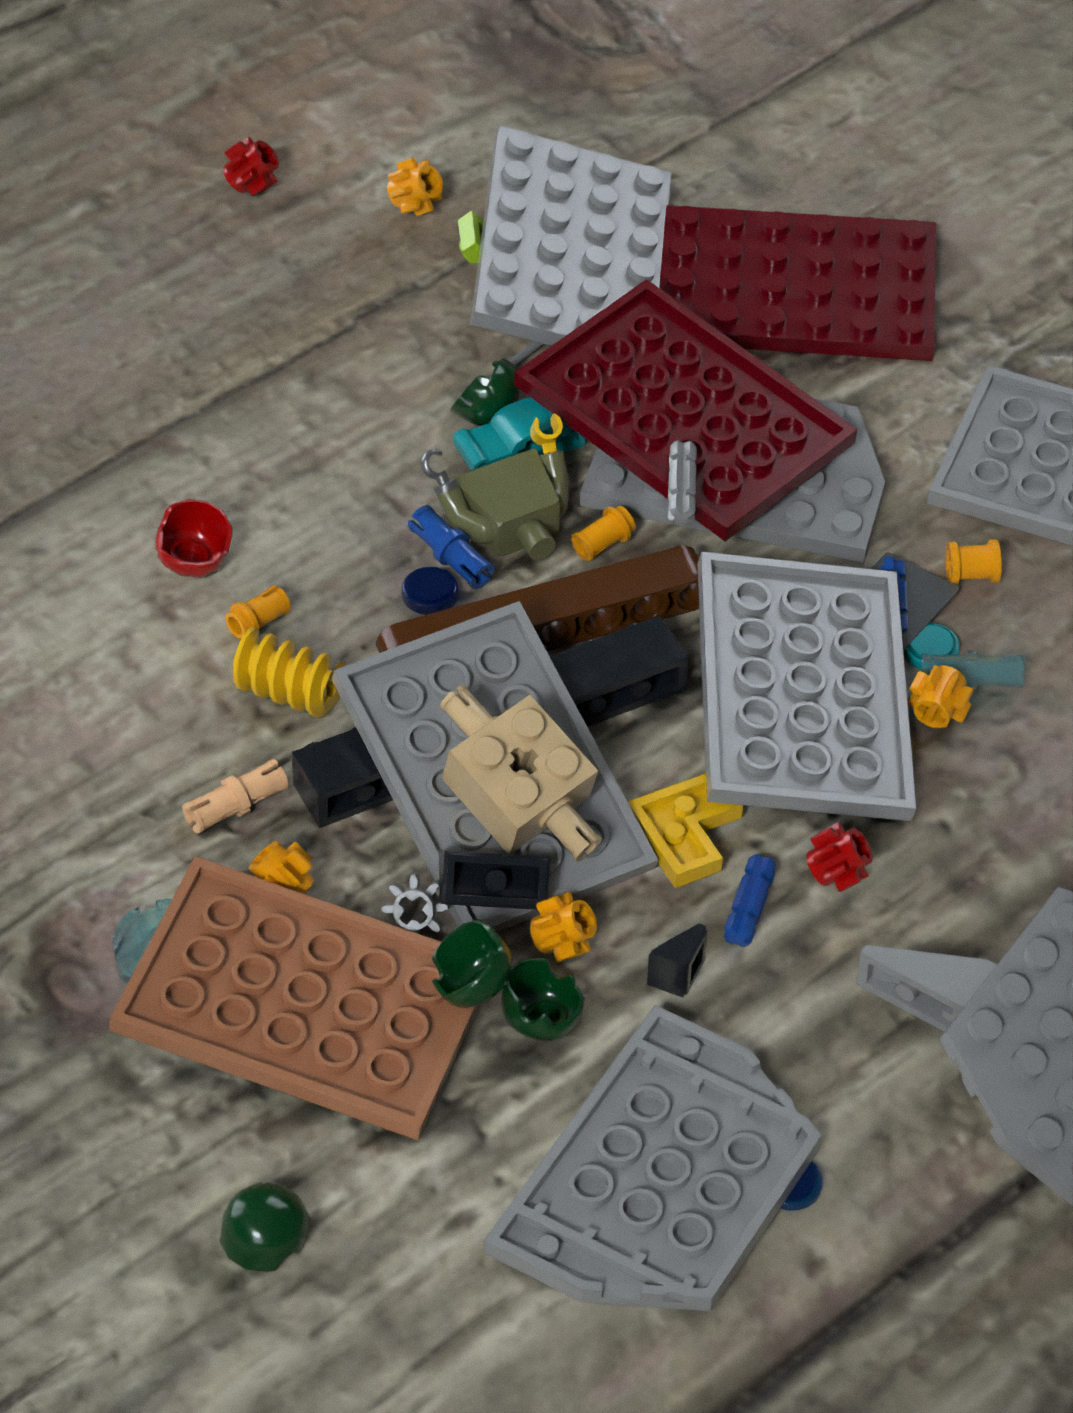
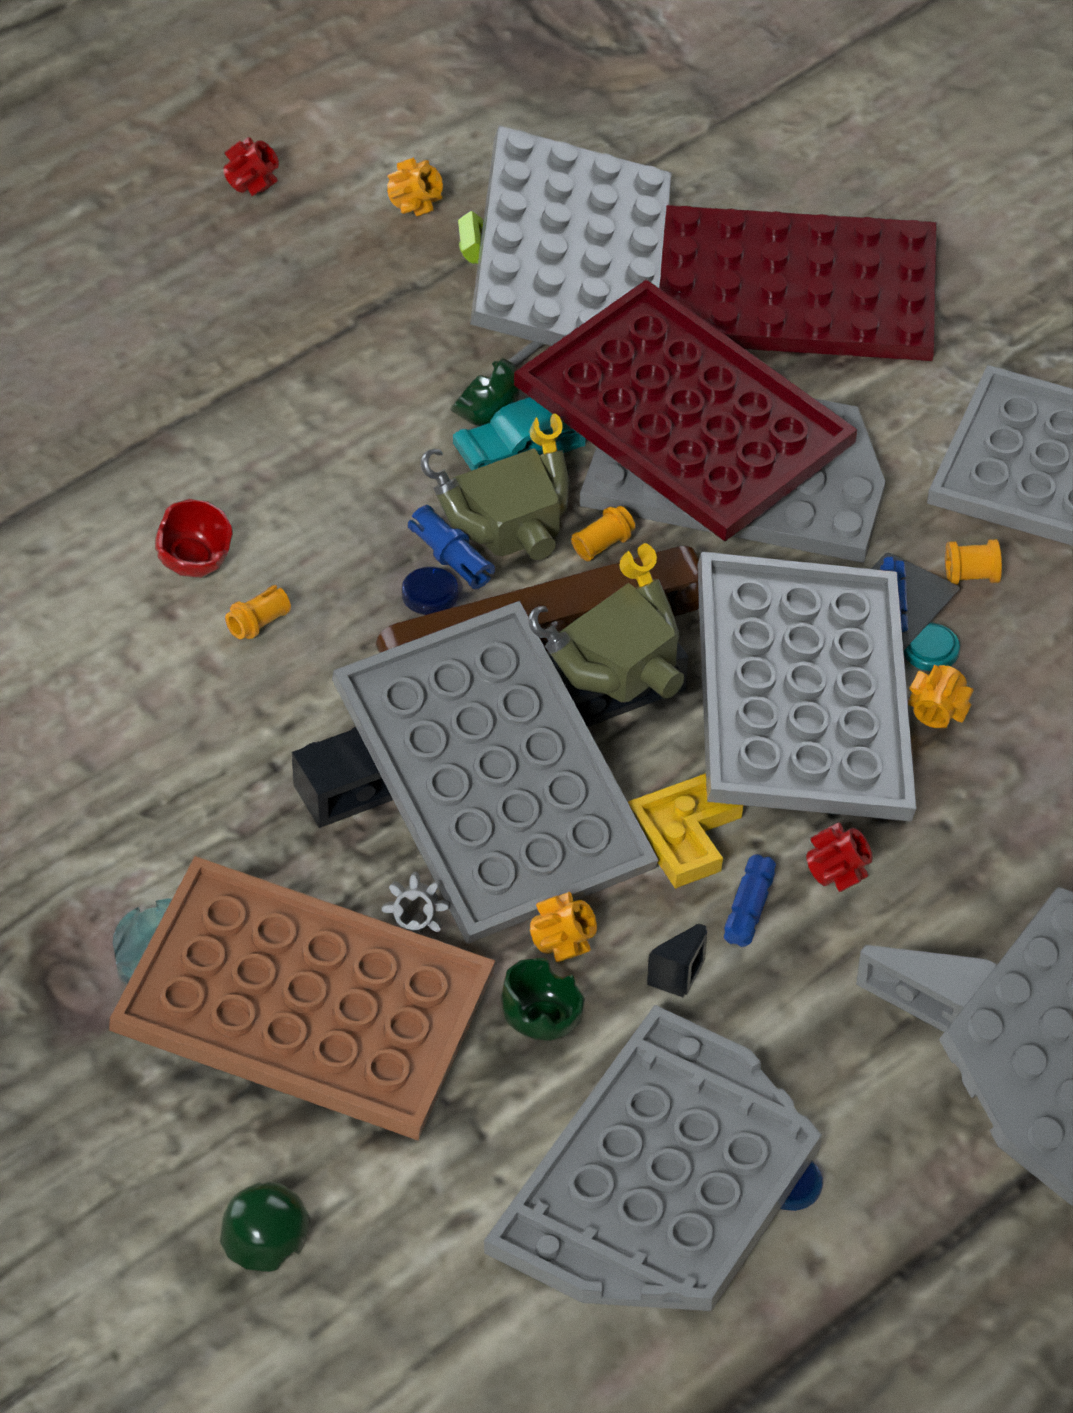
light nougat pin [182,759,289,834] -> none
yellow piece [233,627,346,718] -> none
light orange gear [249,841,314,894] -> none
dark green hair [432,920,512,1008] -> none
black slope [439,850,550,910] -> none
tan brick [440,684,602,862] -> none
light grey axle [668,440,697,525] -> none
clear light blue pin [922,650,1024,690] -> none
none -> olive torso [529,543,684,702]

